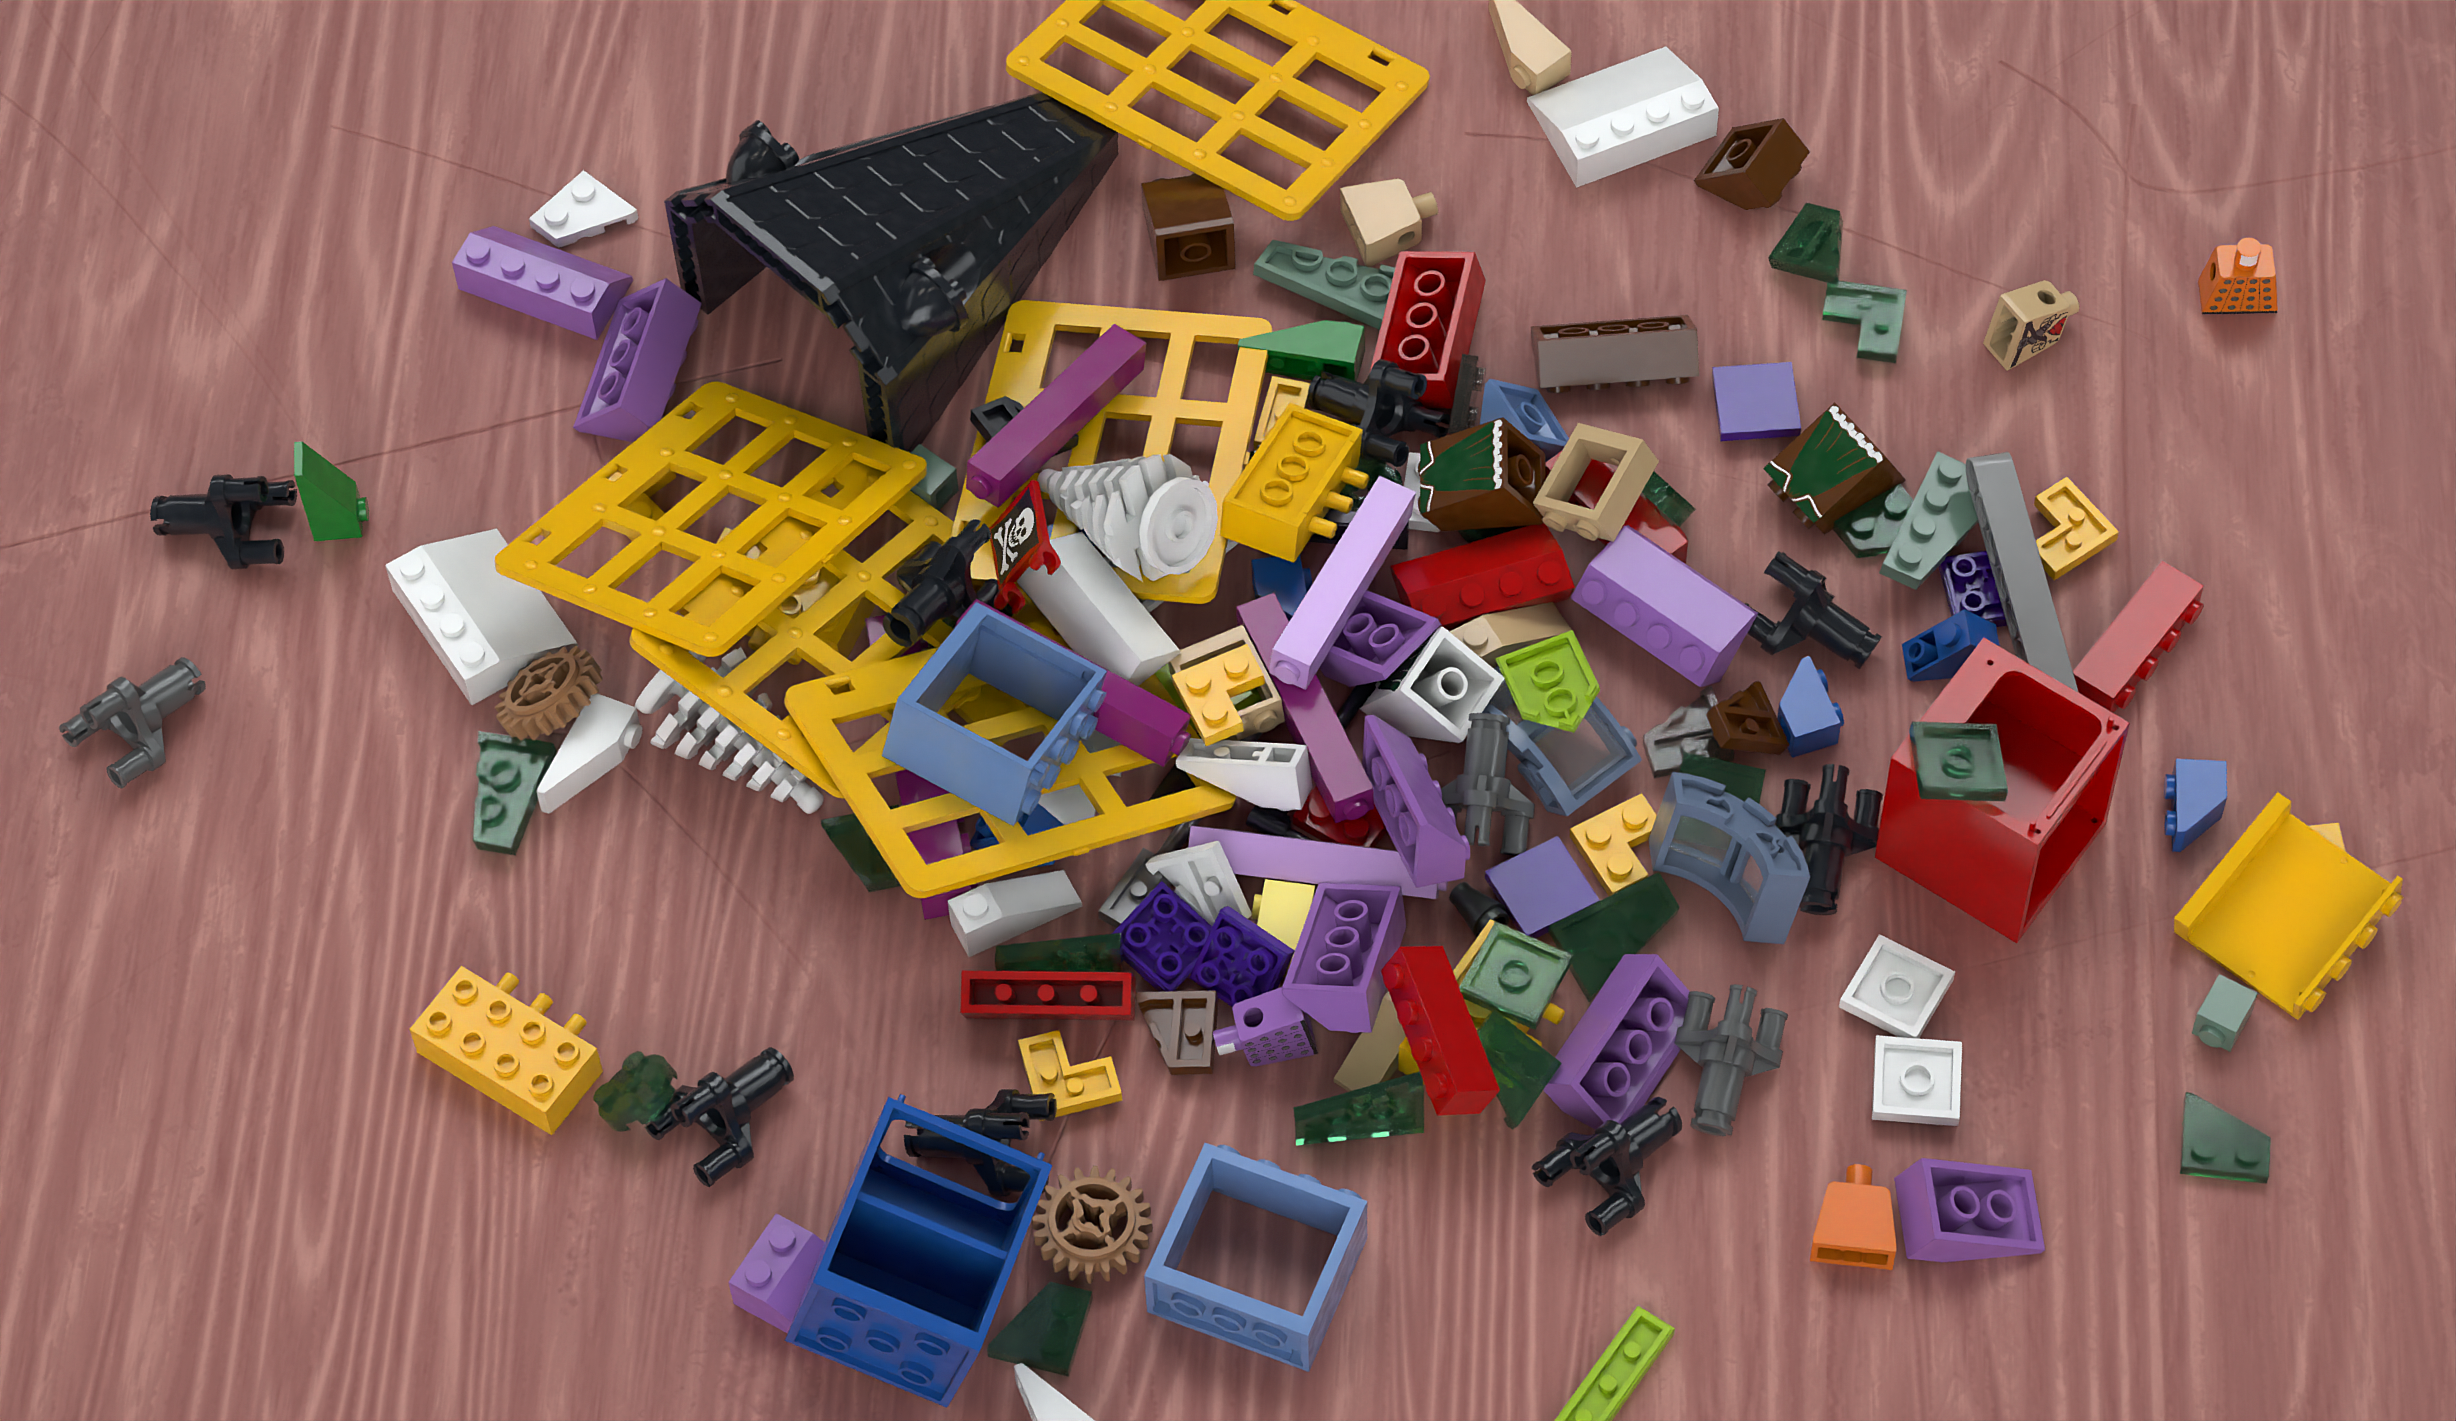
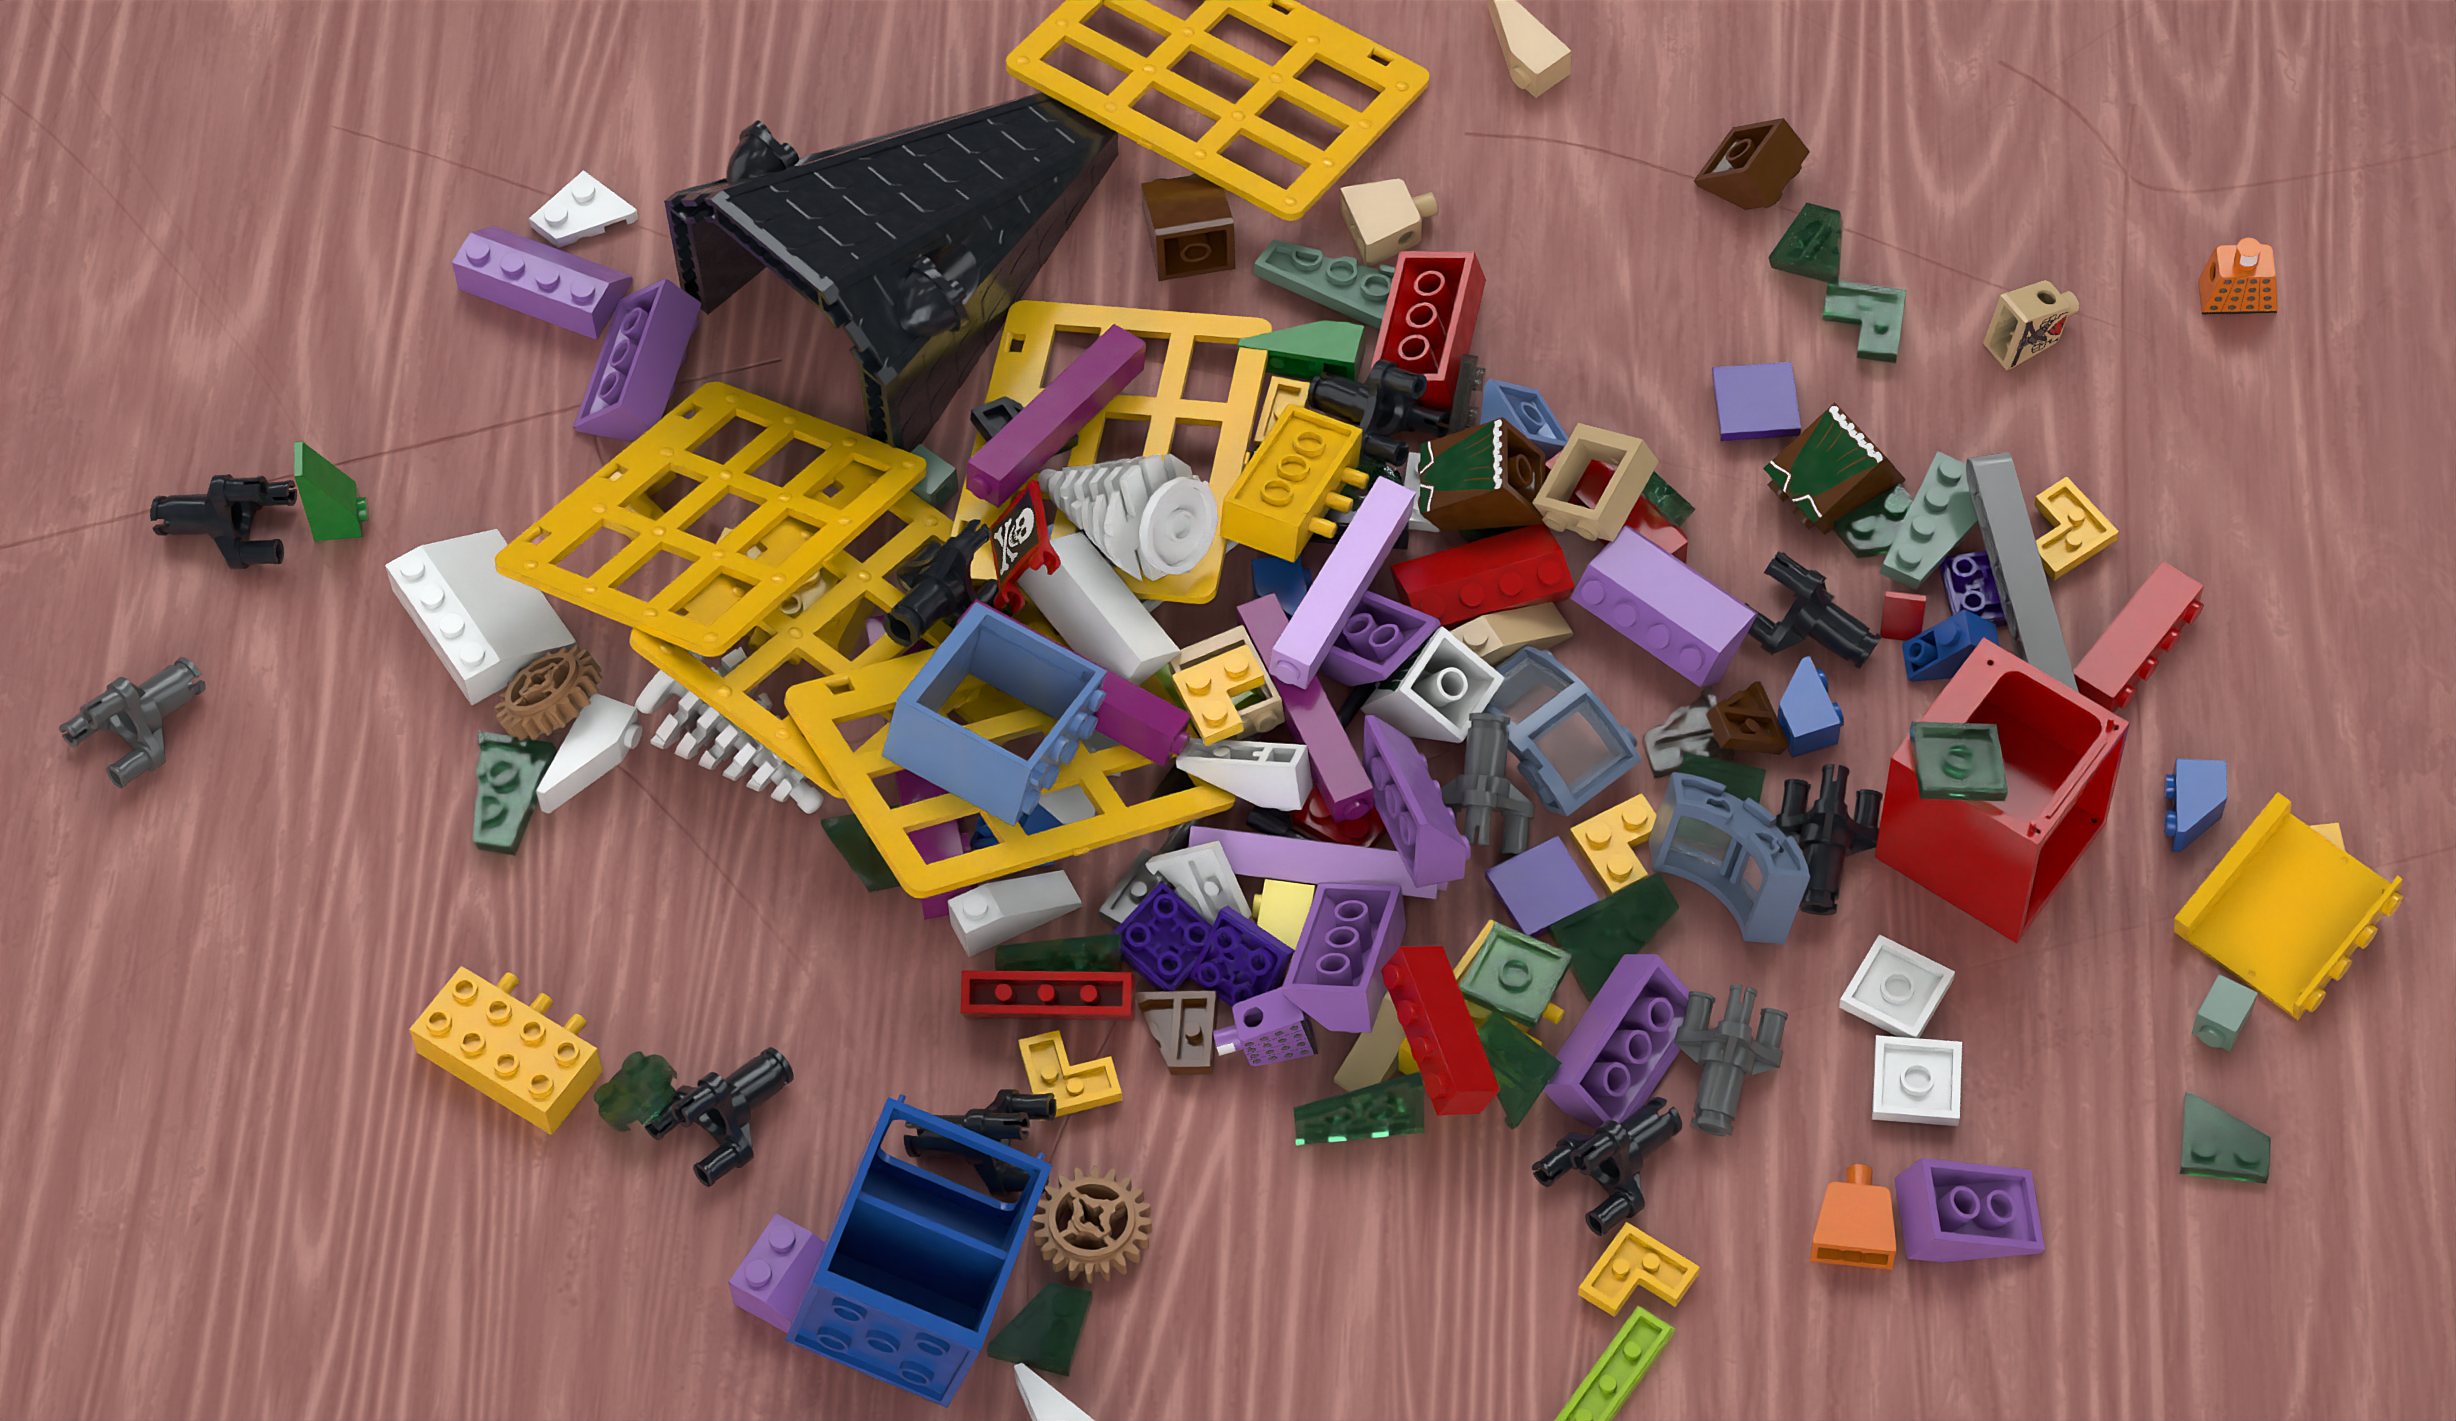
medium blue window [1144,1143,1367,1372] -> none
pearl dark grey cone [1449,882,1509,937] -> none
lime tile [1495,630,1600,733] -> none
white slope [1527,47,1719,188] -> none
slope [1531,315,1699,393] -> none
none -> yellow plate [1578,1222,1700,1317]
none -> red slope [1880,591,1926,641]

